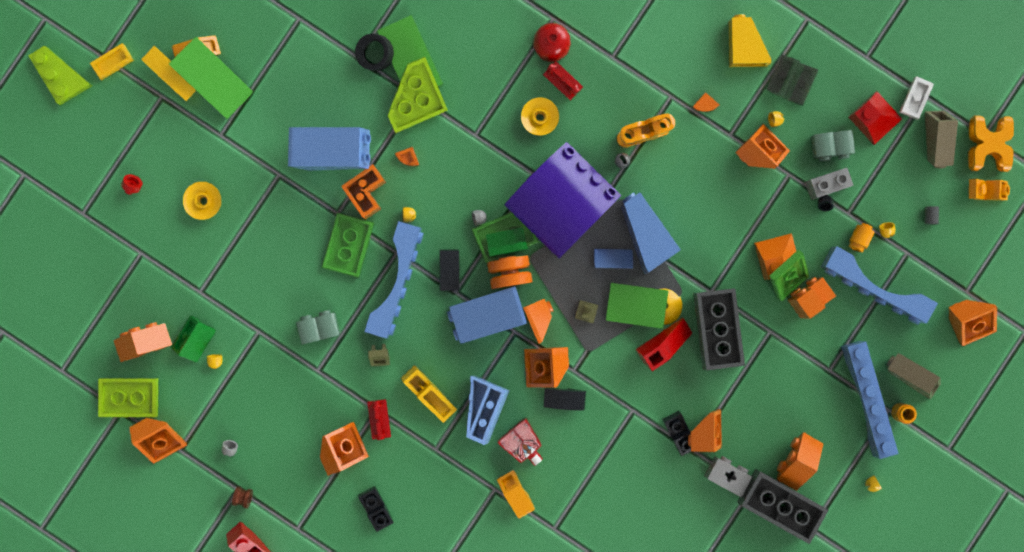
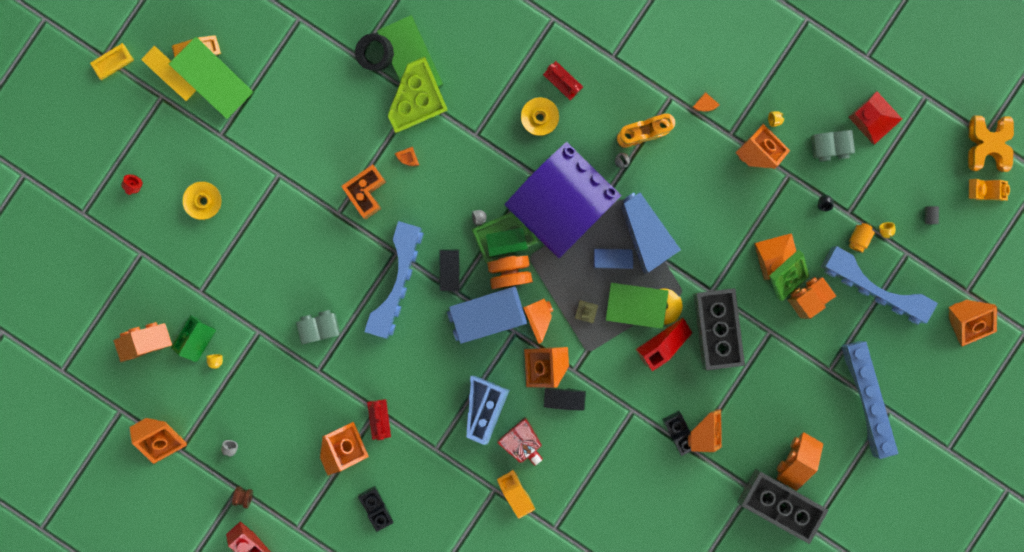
lime wing [28,46,93,105] -> none
lime plate [98,378,158,417] -> none
medium blue slope [288,127,371,171] -> none
bright green tile [322,213,374,278] -> none
olive tile [368,344,390,367] -> none
yellow slope [401,365,457,423] -> none
yellow hinge [402,207,416,223] -> none
red cylinder [533,23,571,62] -> none
light grey brick [704,456,752,498] -> none
yellow slope [728,14,771,67] -> none
clear smoke slope [767,55,818,106] -> none
light grey brick [805,168,854,200] -> none
yellow hinge [865,475,882,492] -> none
dark tan slope [887,353,941,400] -> none
light orange brick [891,403,917,424] -> none
white plate [899,76,934,120] -> none
dark tan slope [925,110,958,168] -> none

